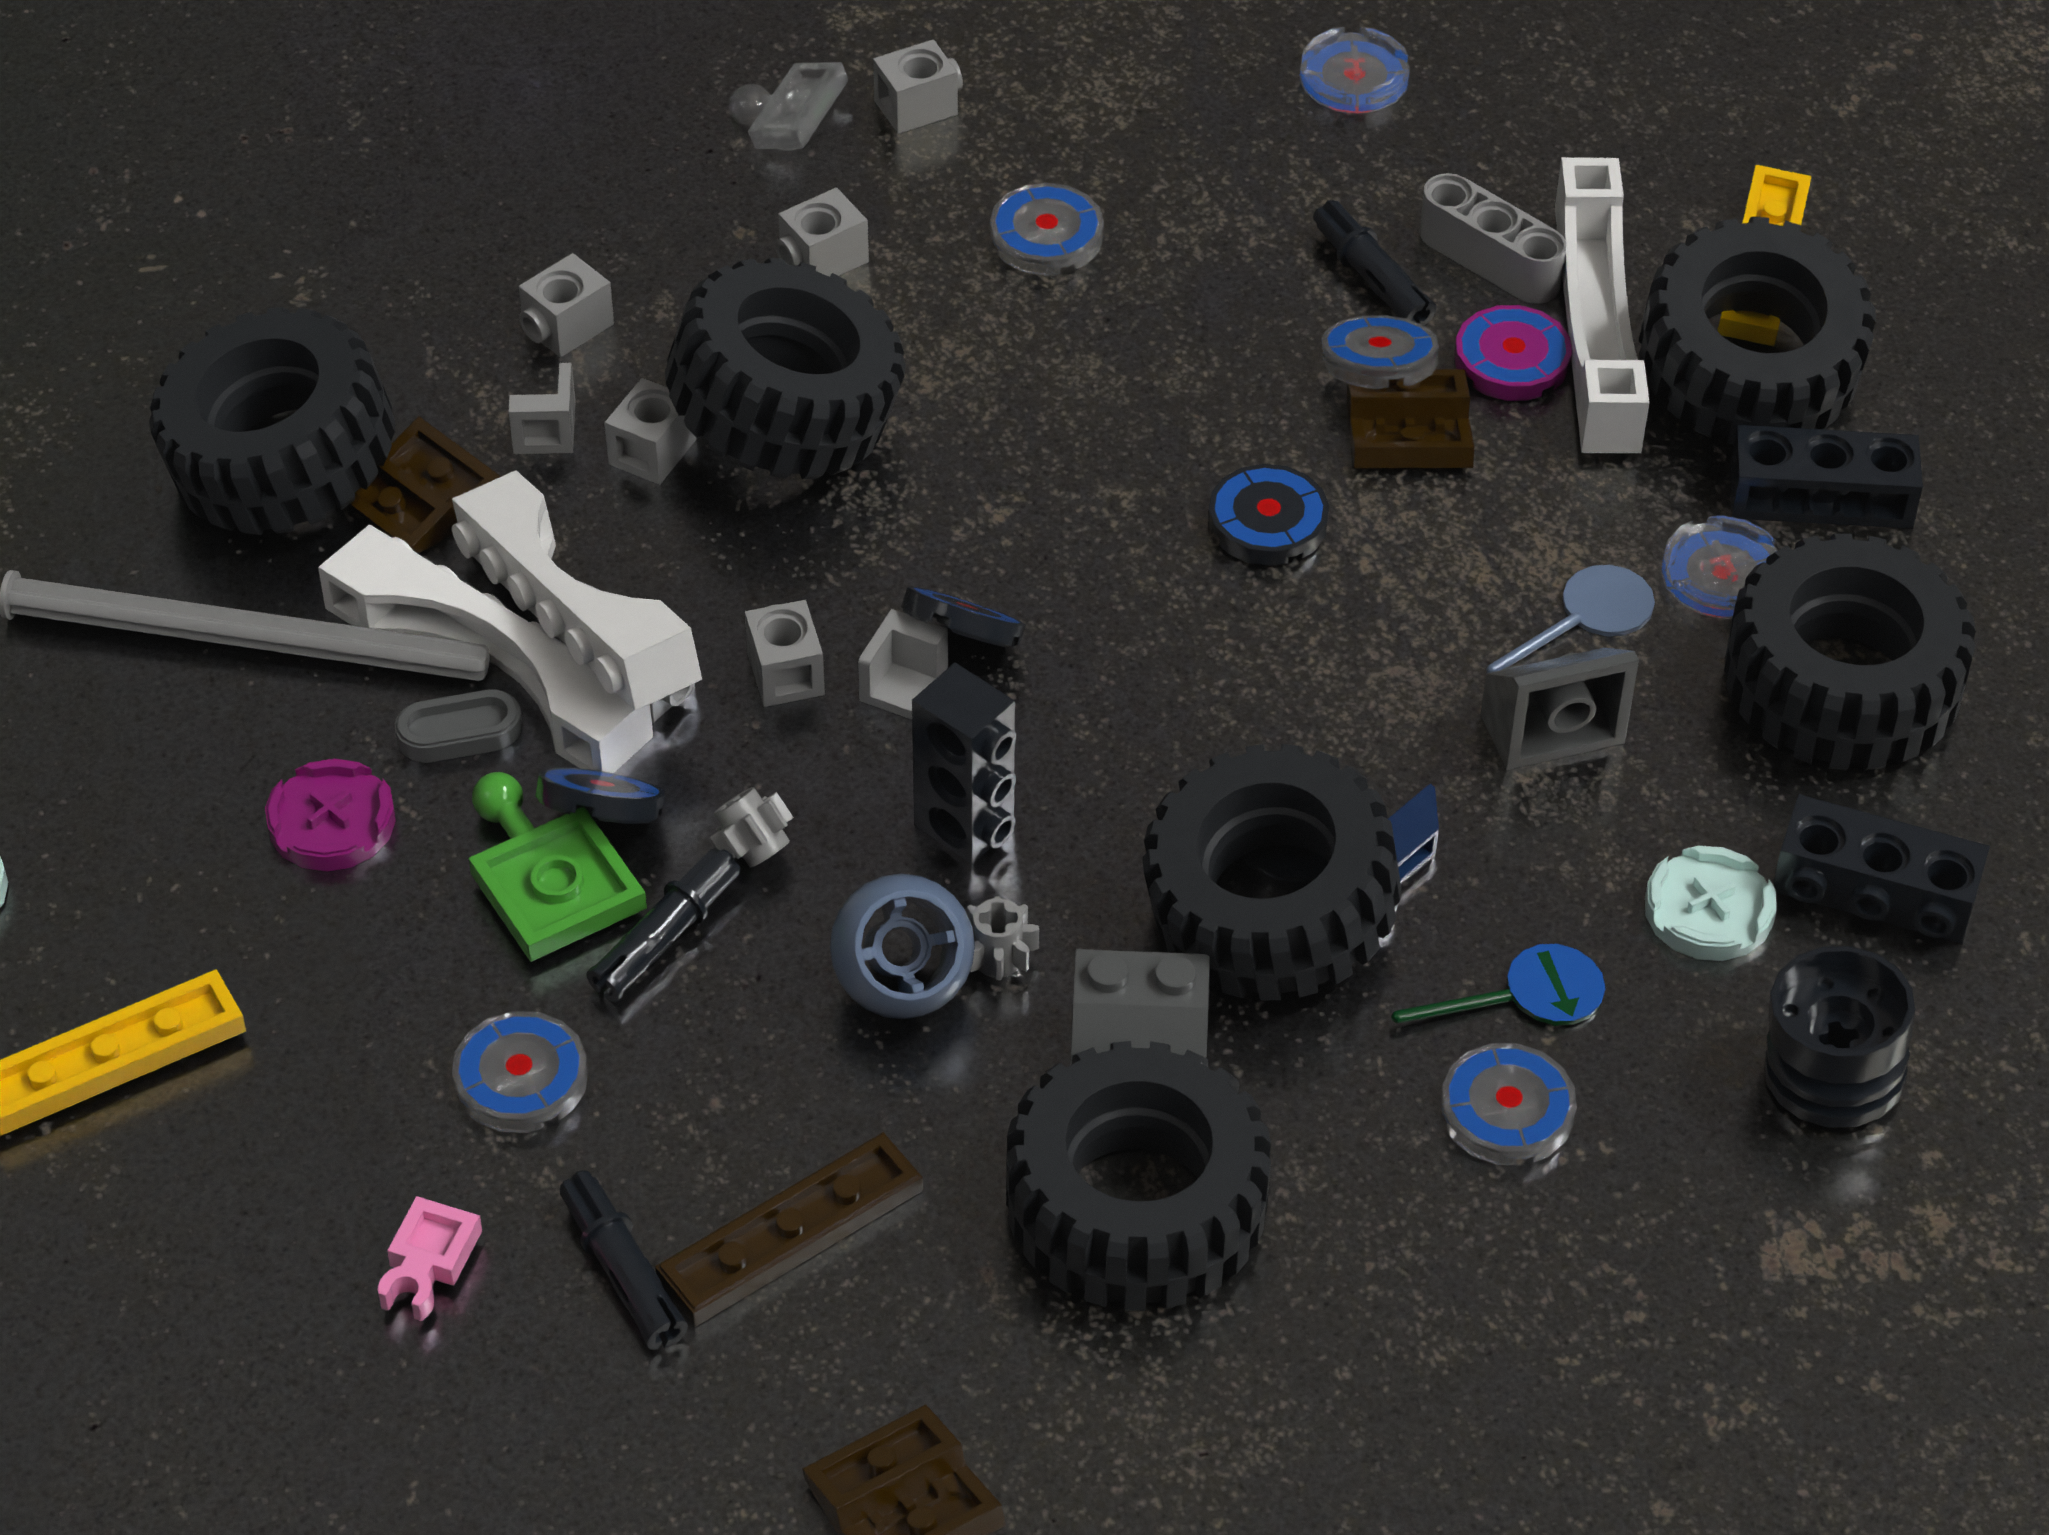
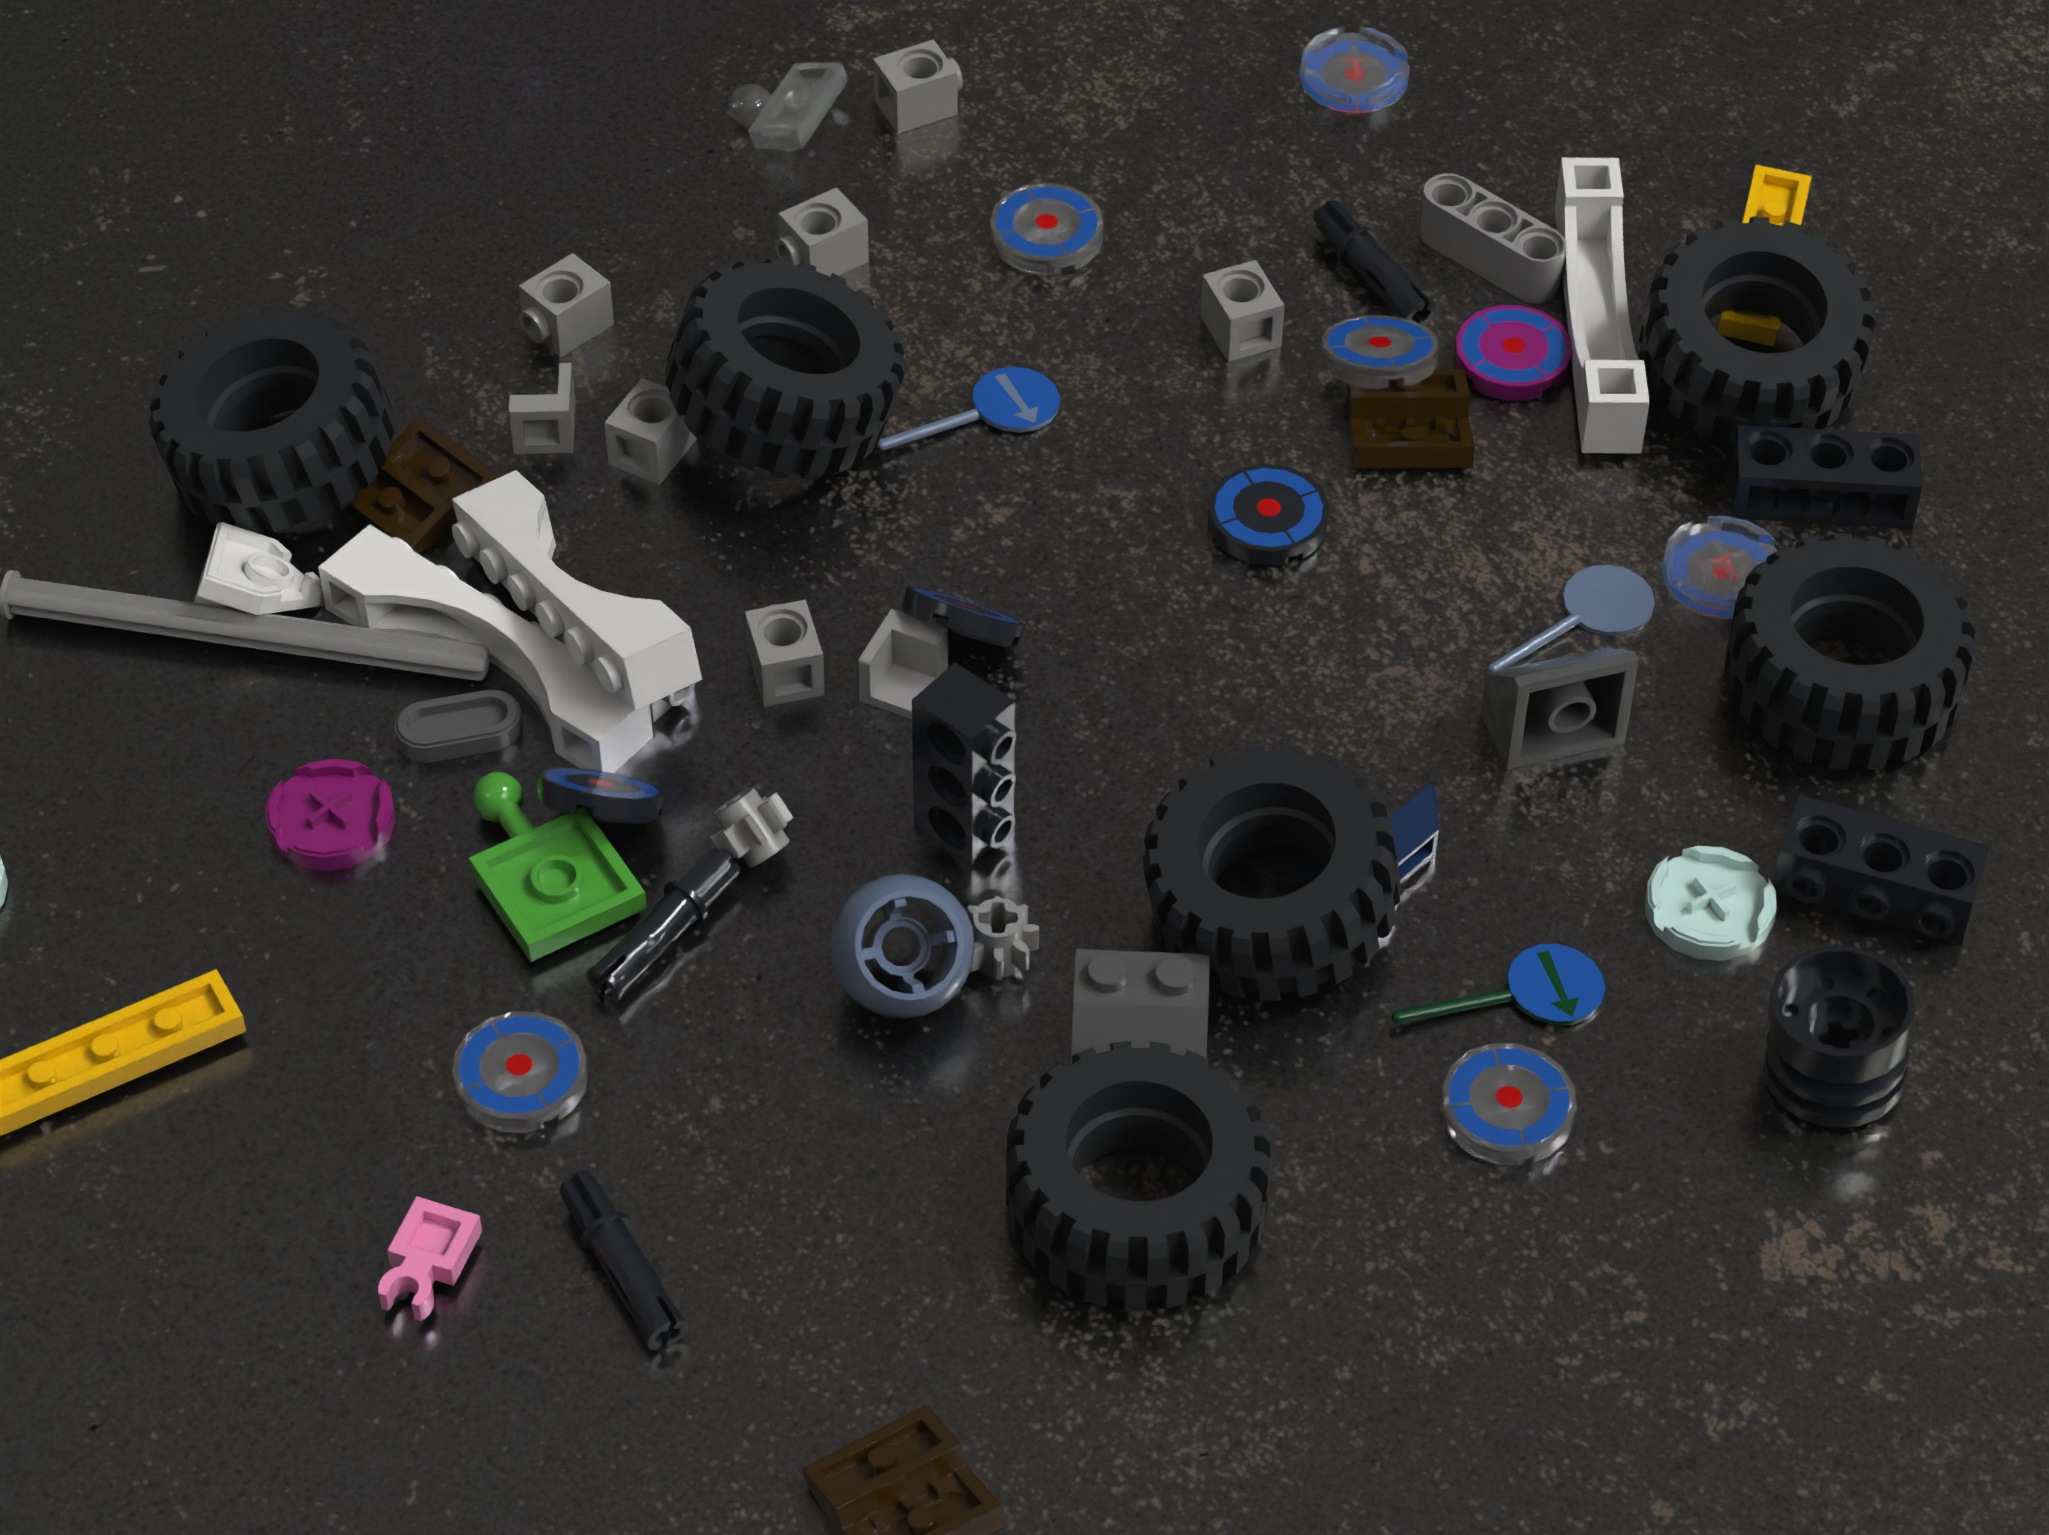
dark brown tile [655,1132,923,1327] -> none
none -> white plate [194,522,324,615]
none -> blue piece [876,367,1060,451]
none -> light grey brick [1200,260,1284,362]

